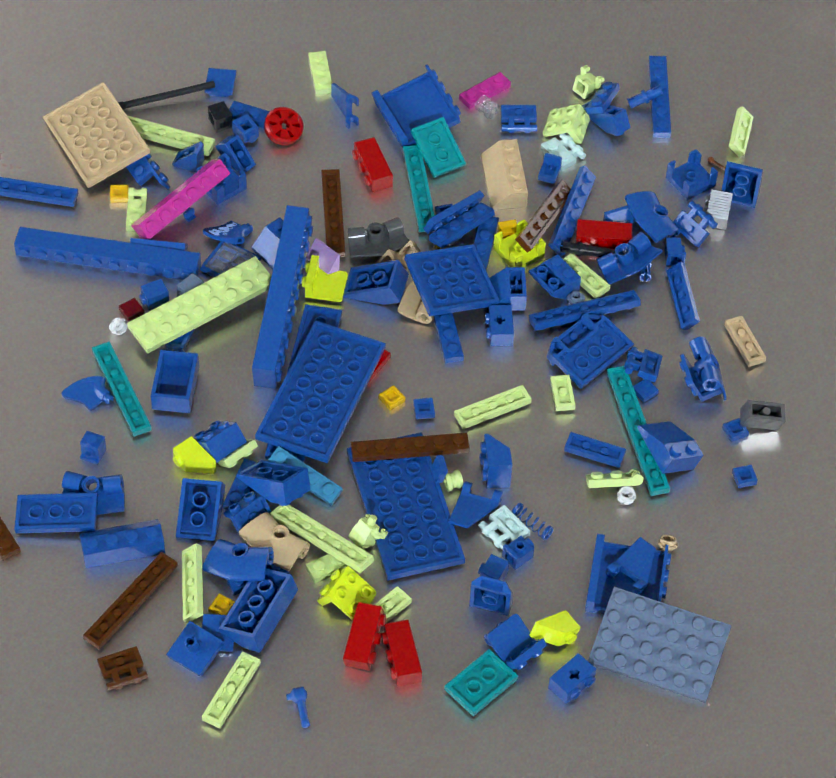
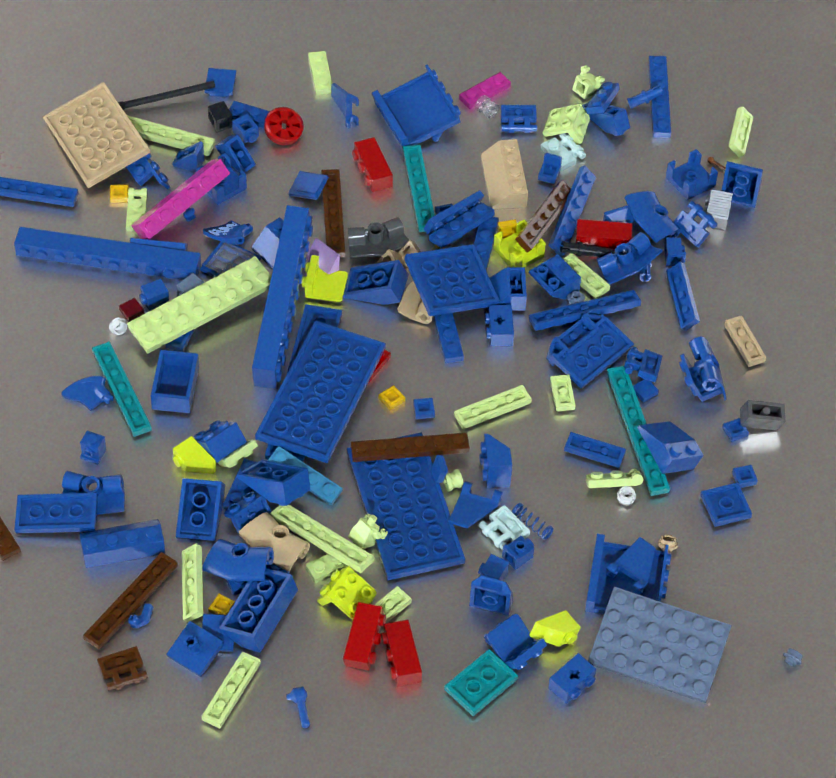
teal plate [411,117,466,178] -> none
none -> blue arm [128,604,154,629]
none -> blue piece [288,171,329,200]
none -> blue plate [700,482,752,527]
none -> sand blue plate [783,648,803,667]

